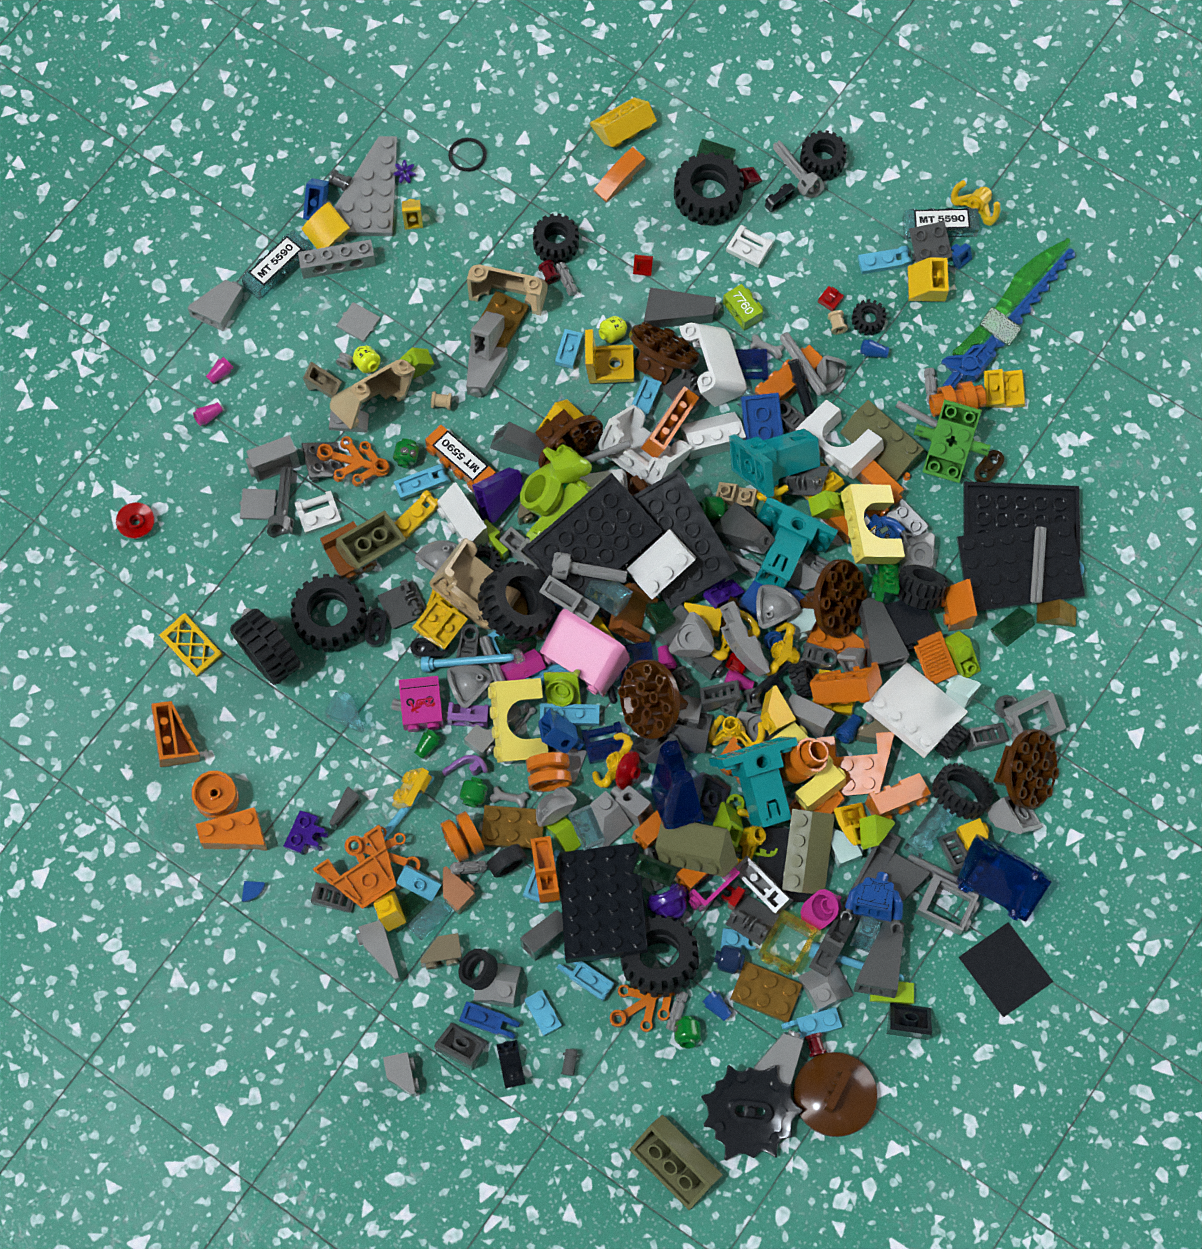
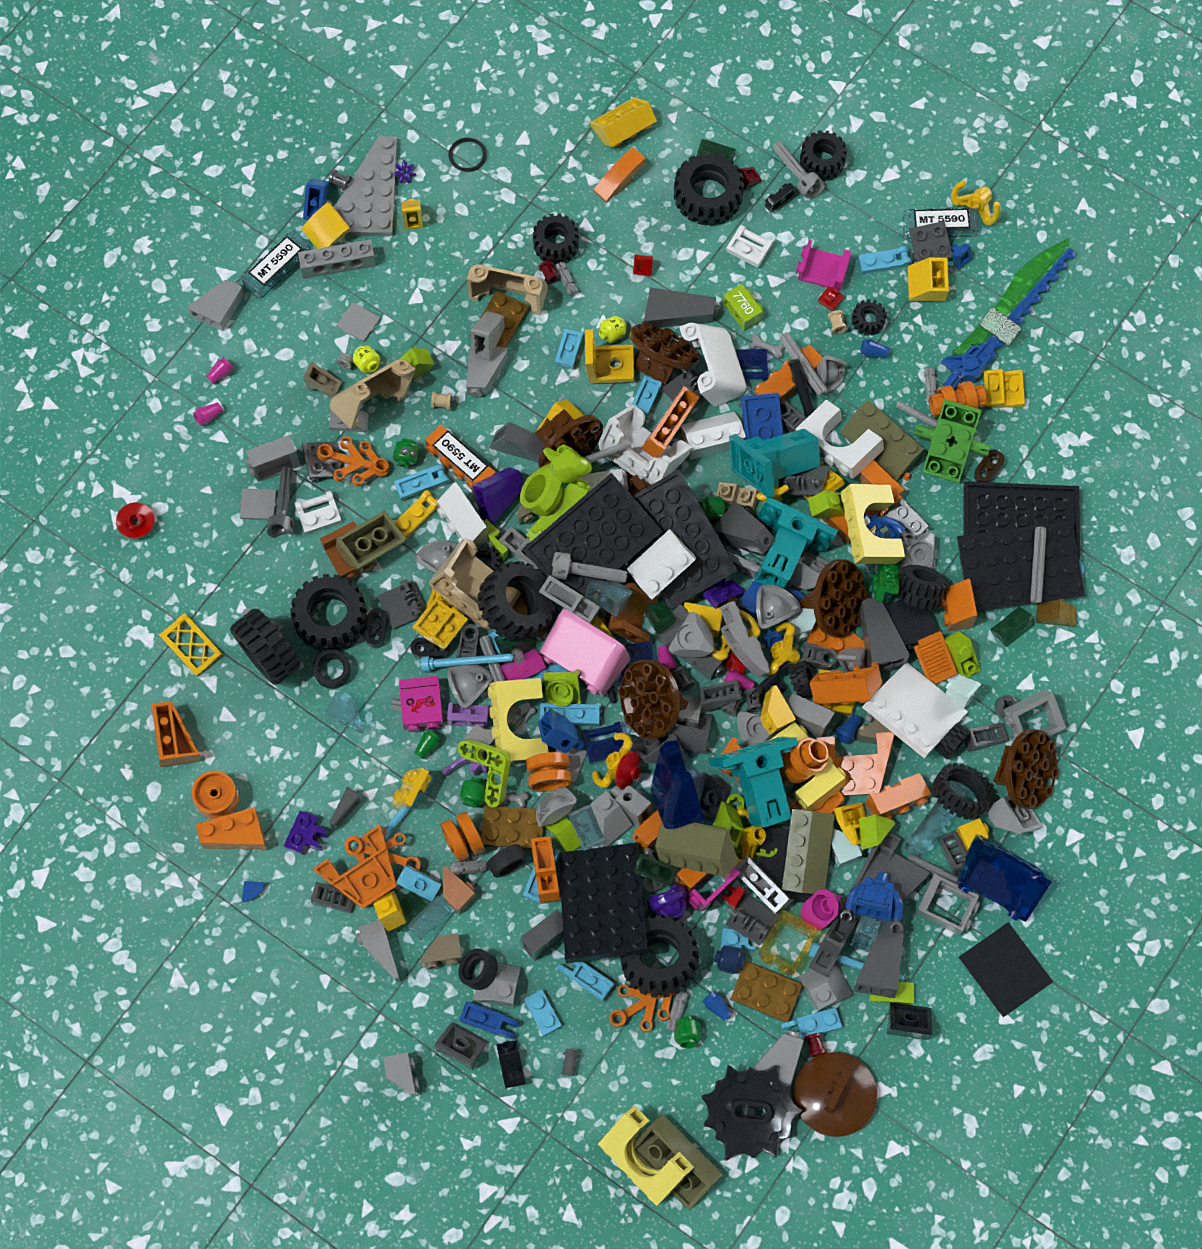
yellow piece [708,715,766,747] -> none
none -> black tyre [313,649,351,689]
none -> lime beam [458,739,511,808]
none -> light yellow arch [598,1106,694,1206]
none -> dark pink panel [796,240,852,291]

